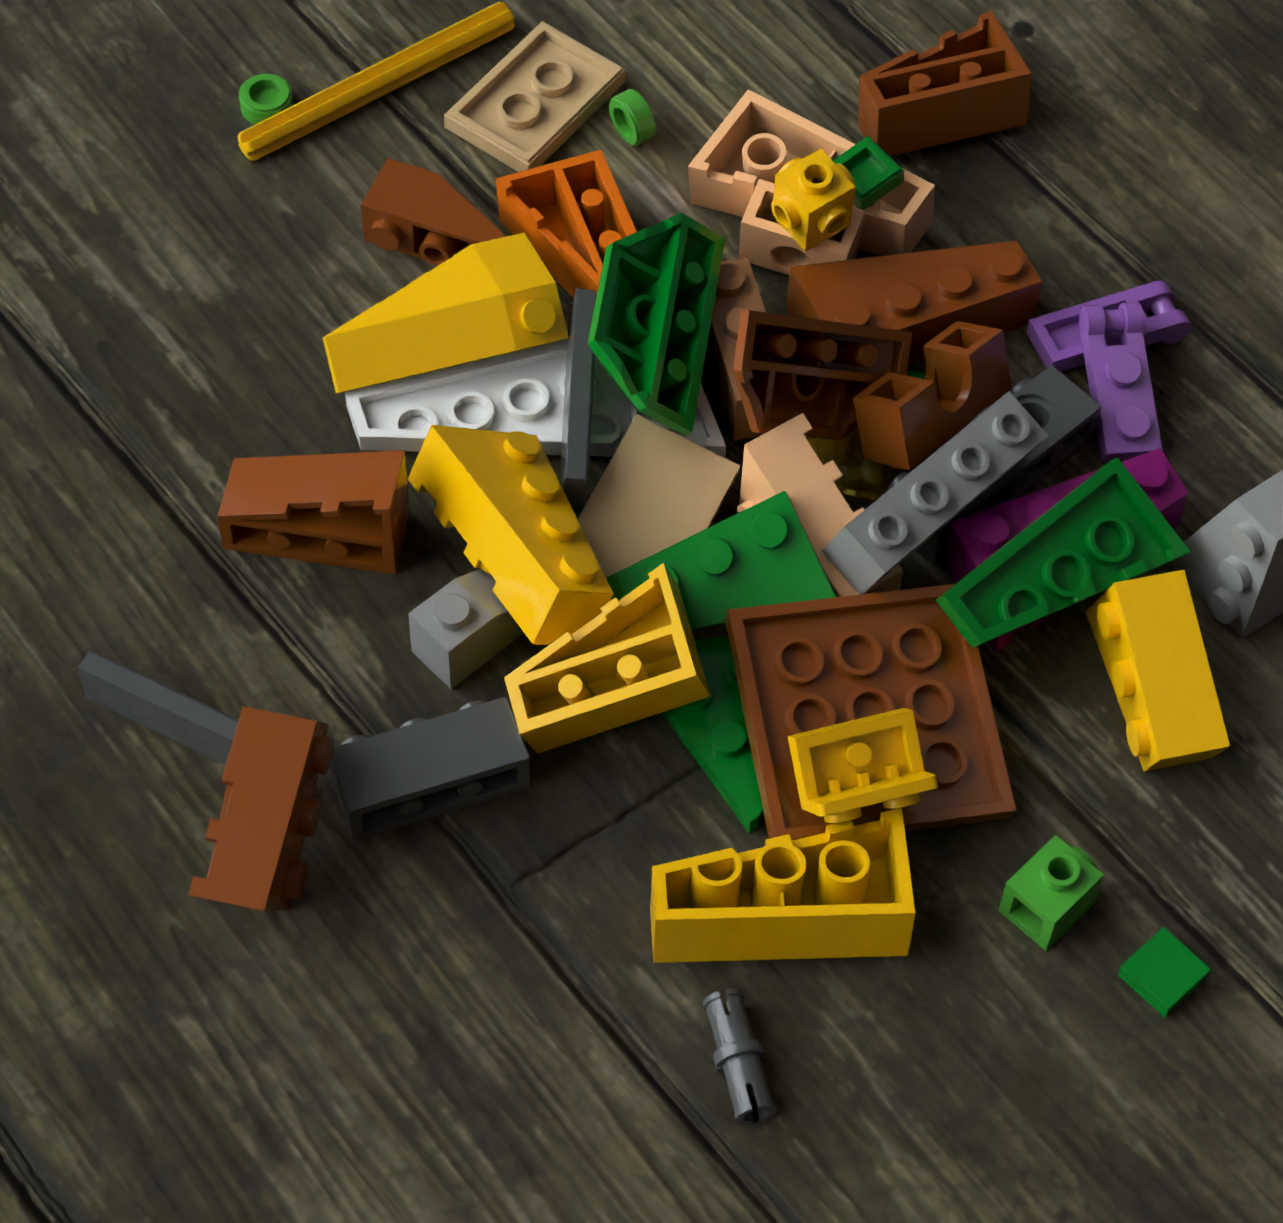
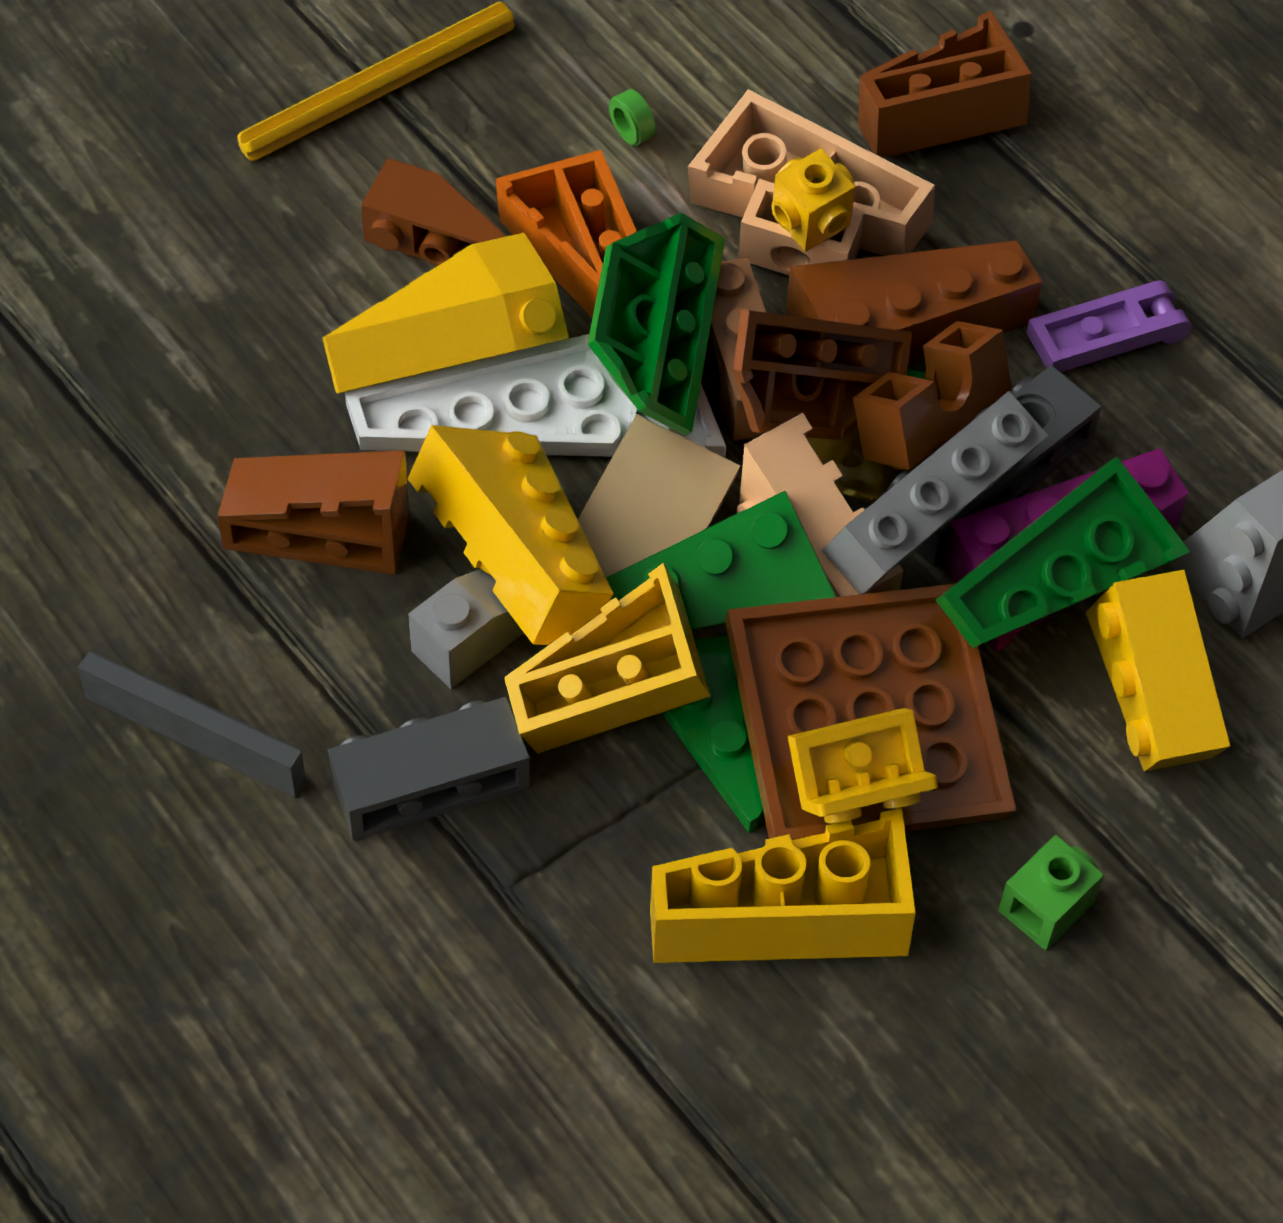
dark orange wedge [188,706,334,911] -> none
bright green tile [239,74,294,125] -> none
tan tile [444,21,626,172] -> none
dark grey tile [560,288,597,513] -> none
dark grey pin [703,988,777,1125] -> none
green tile [833,136,904,210] -> none
medium lavender plate [1079,302,1162,462] -> none
green tile [1118,927,1211,1018] -> none

